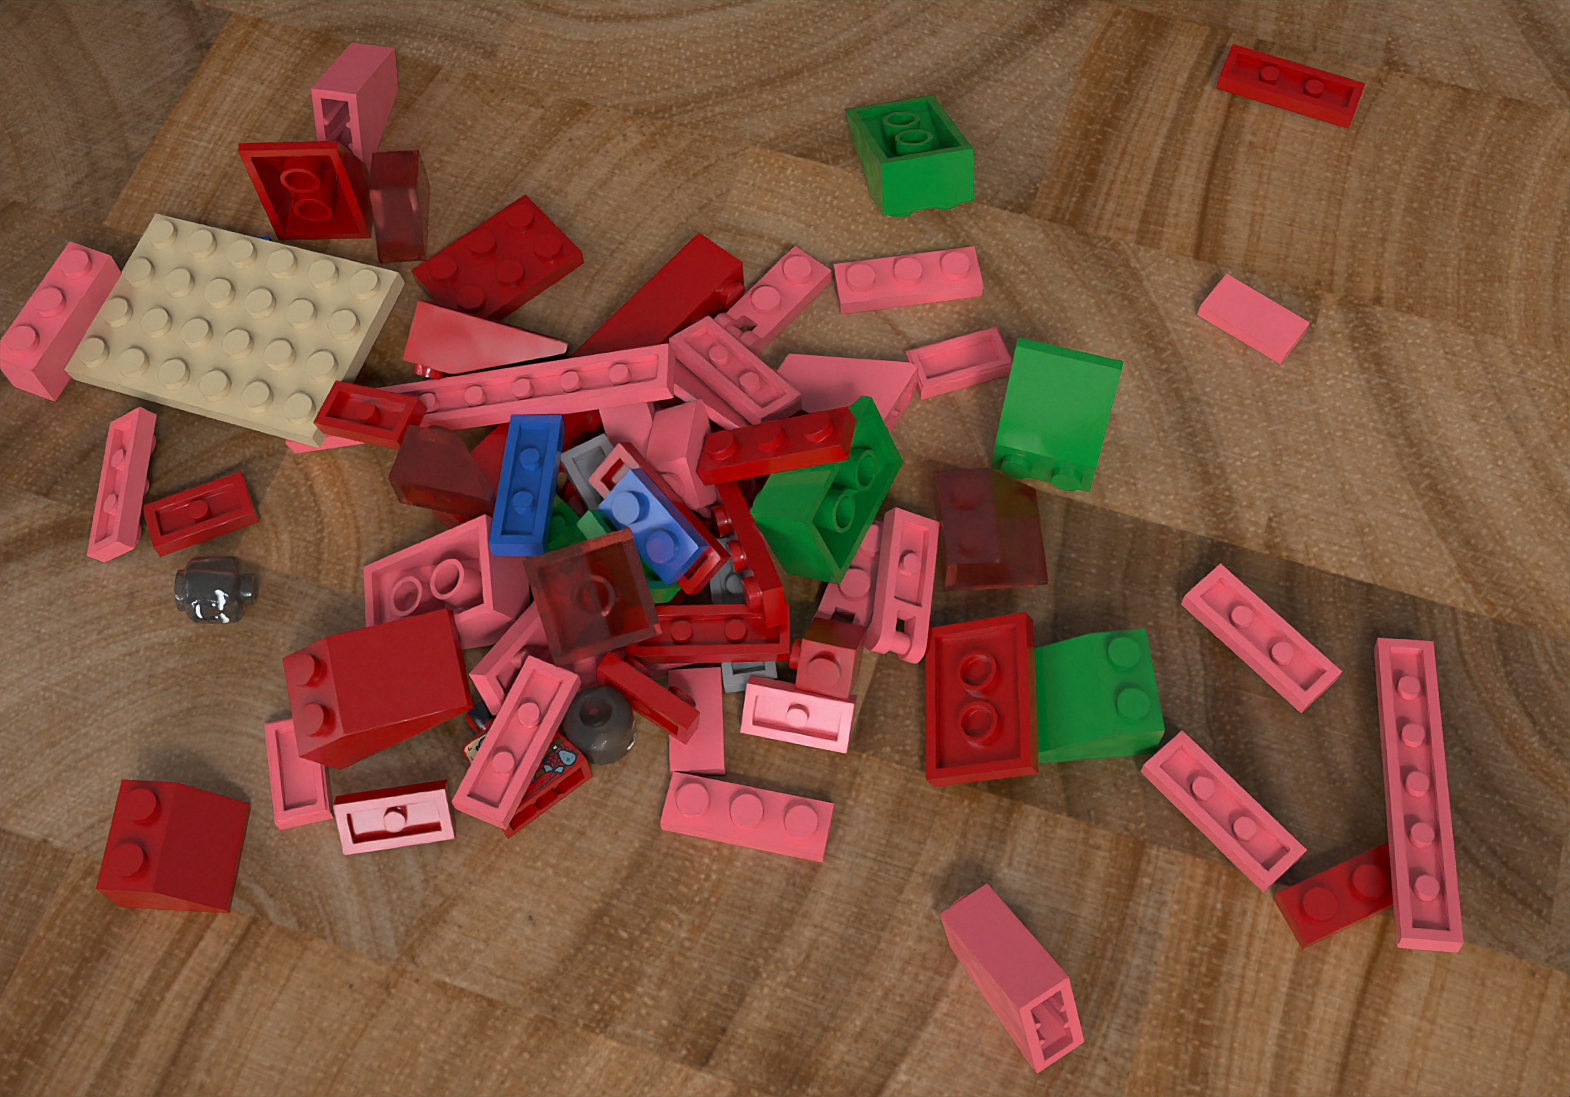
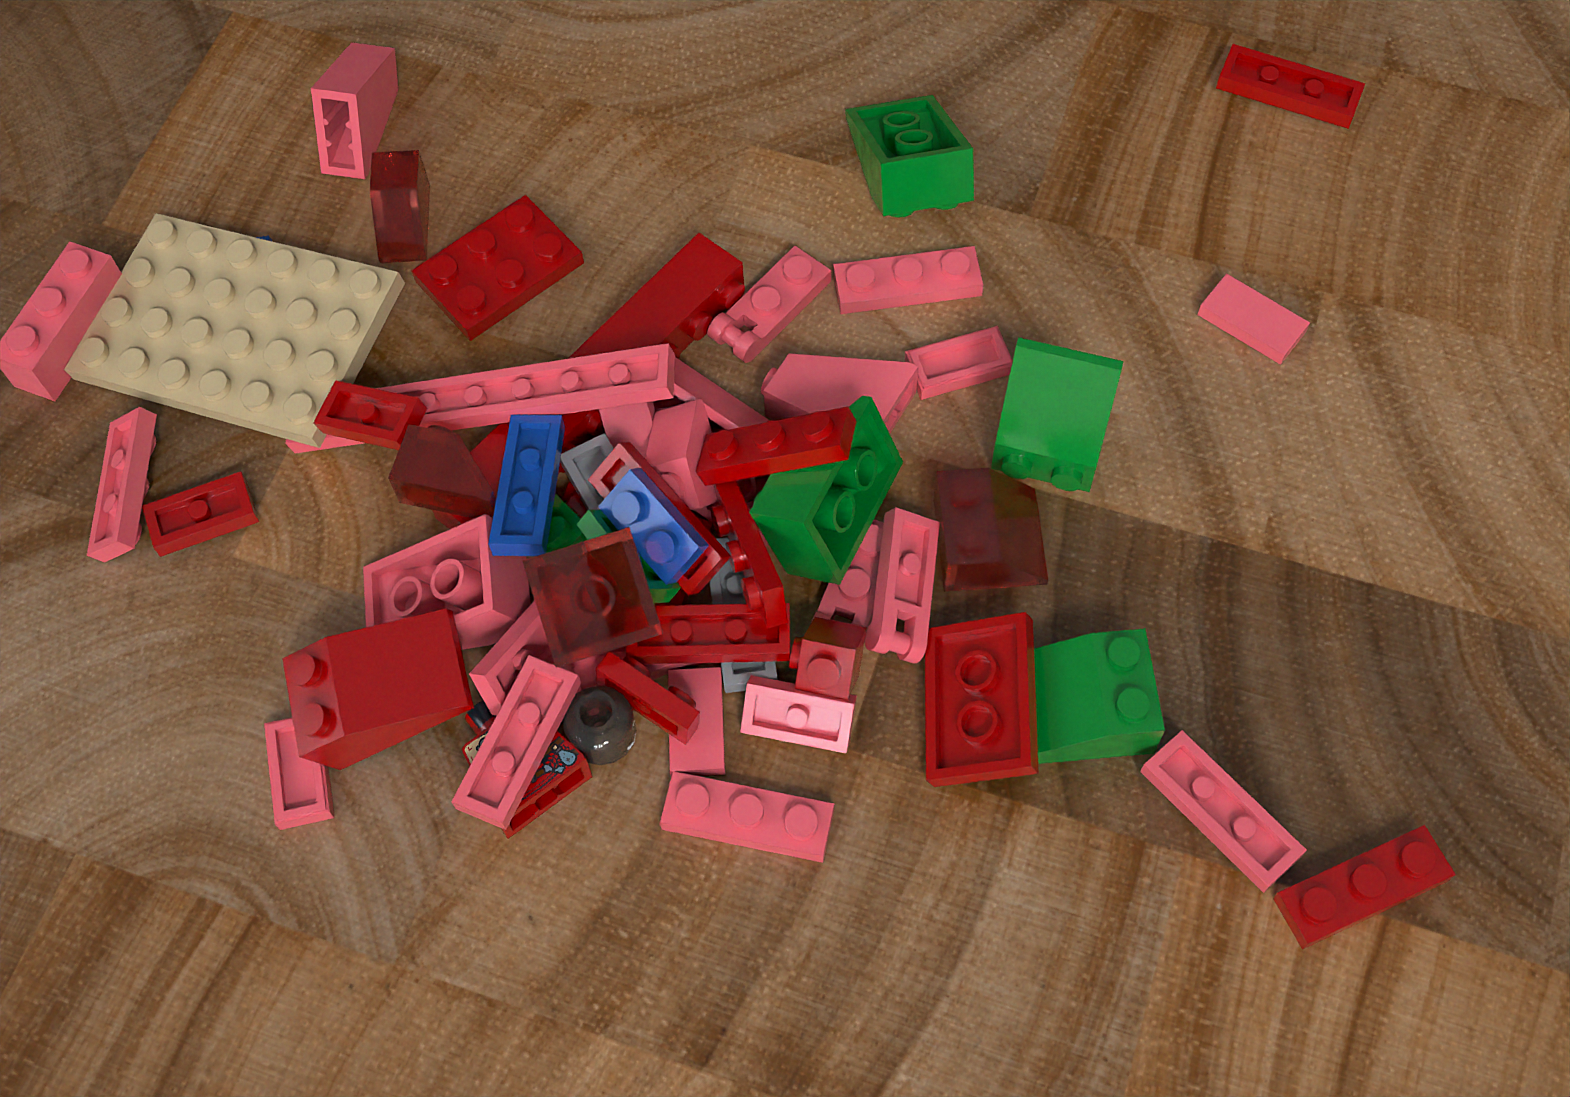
red slope [96,779,251,914] -> none
clear smoke head [174,556,258,624] -> none
red slope [238,141,376,240] -> none
plate [333,779,457,855] -> none
slope [402,300,570,380] -> none
coral plate [669,316,802,425] -> none
coral slope [940,884,1085,1074] -> none
coral plate [1181,563,1342,713] -> none
coral plate [1374,638,1464,953] -> none

